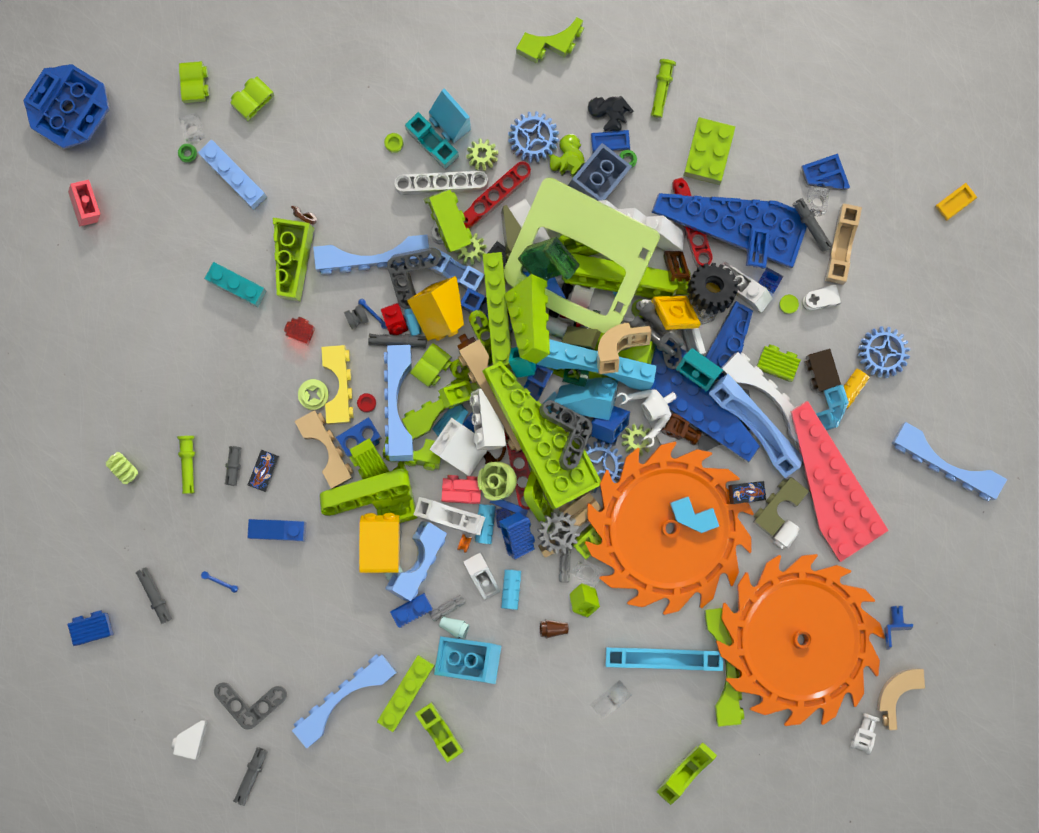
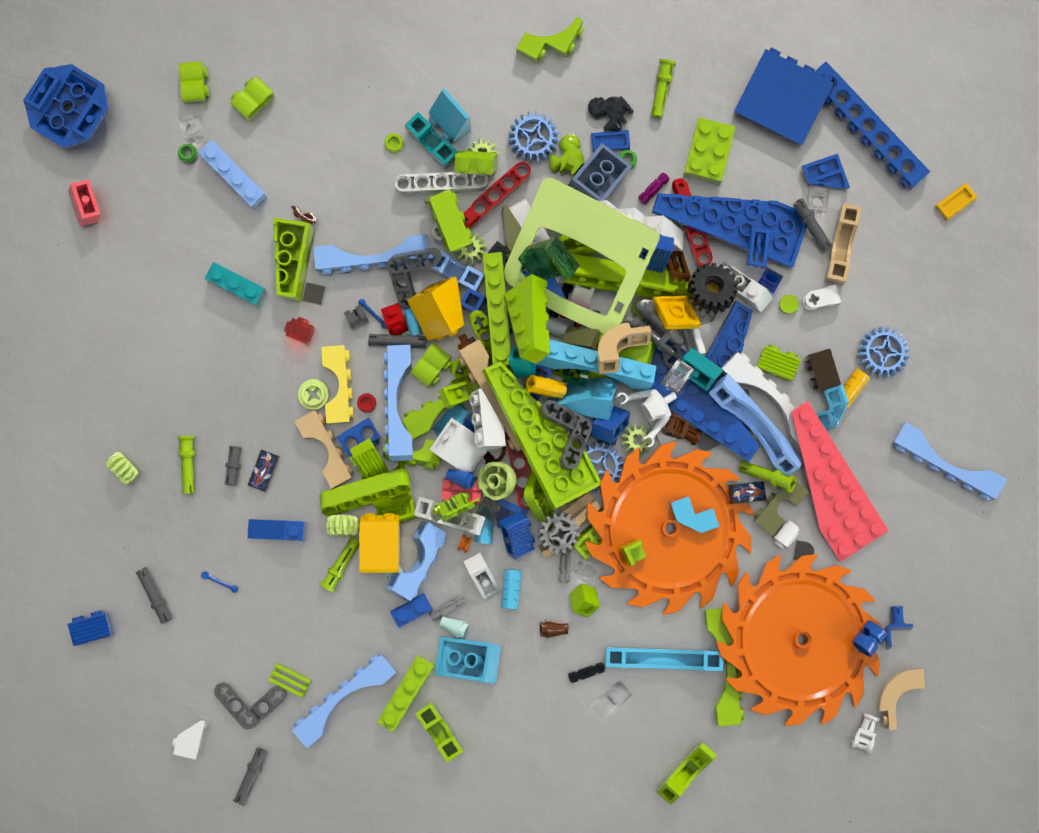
none -> lime tile [268,663,311,698]
none -> clear smoke tile [302,282,326,305]
none -> lime pin [319,536,359,593]
none -> yellowish green gear [326,515,359,537]
none -> lime hinge [432,492,480,522]
none -> blue cone [446,469,476,490]
none -> lime brick [455,151,497,175]
none -> clear smoke tile [476,496,502,522]
none -> yellow axle [526,375,567,399]
none -> black axle [568,662,606,683]
none -> lime panel [620,539,646,566]
none -> magenta axle [638,172,670,204]
none -> blue brick [639,235,674,273]
none -> clear slope [661,358,694,395]
none -> blue panel [734,47,834,145]
none -> lime pin [739,460,797,493]
none -> clear smoke tile [793,540,814,560]
none -> blue brick [814,61,931,190]
none -> blue wheel [851,620,888,657]

